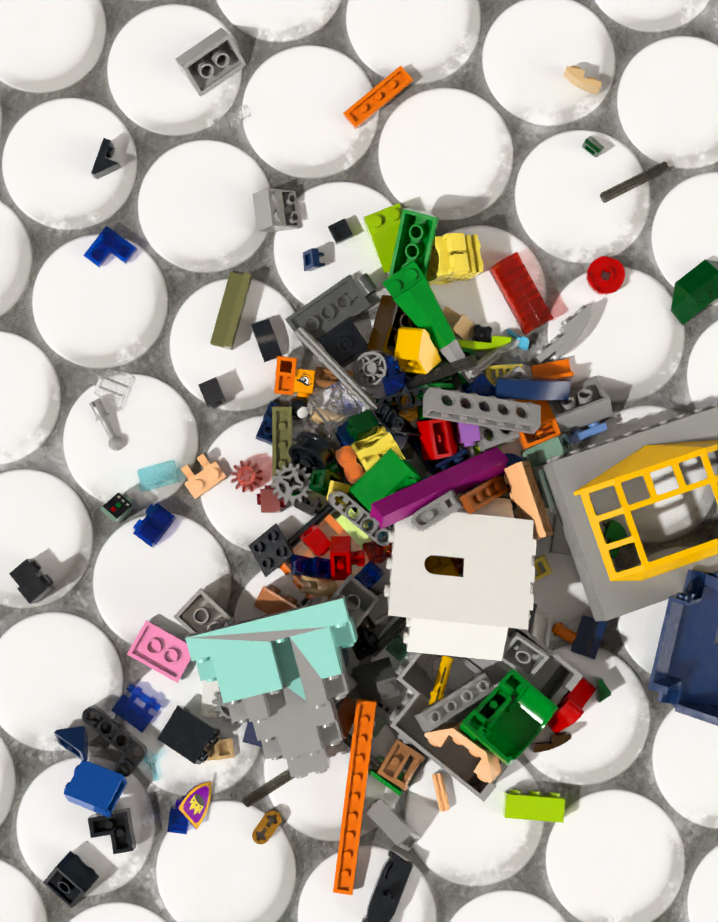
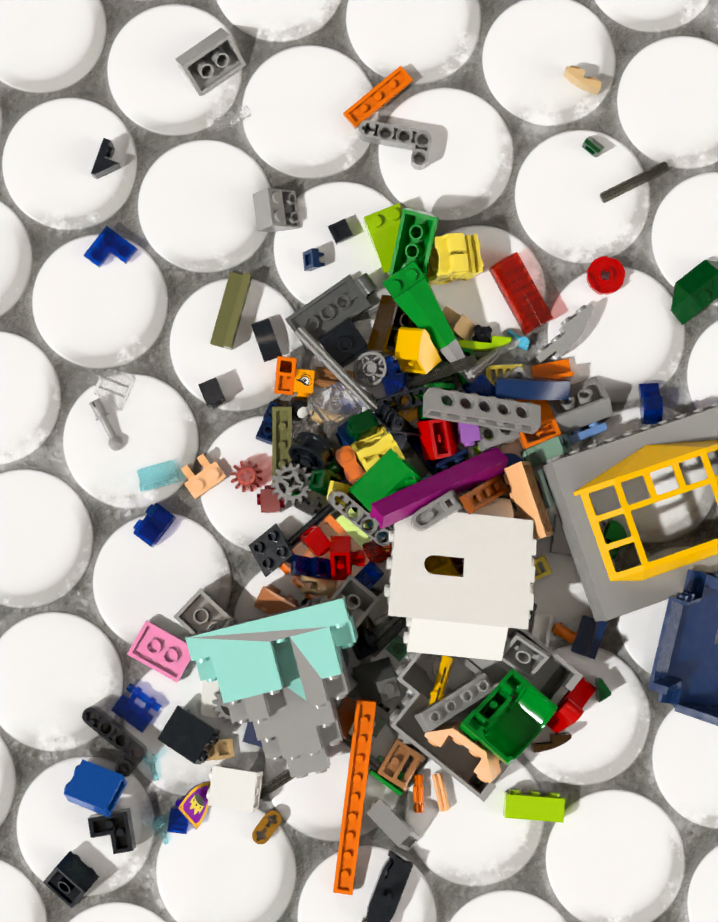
black brick [9,559,55,604] -> none
dark blue slope [54,726,88,762] -> none
slope [100,492,135,523] -> none
none -> clear light blue hand [153,816,169,845]
none -> white panel [207,764,263,813]
none -> light grey beam [359,120,432,170]
none -> orange axle [413,774,424,813]
none -> clear blue brick [638,383,663,425]

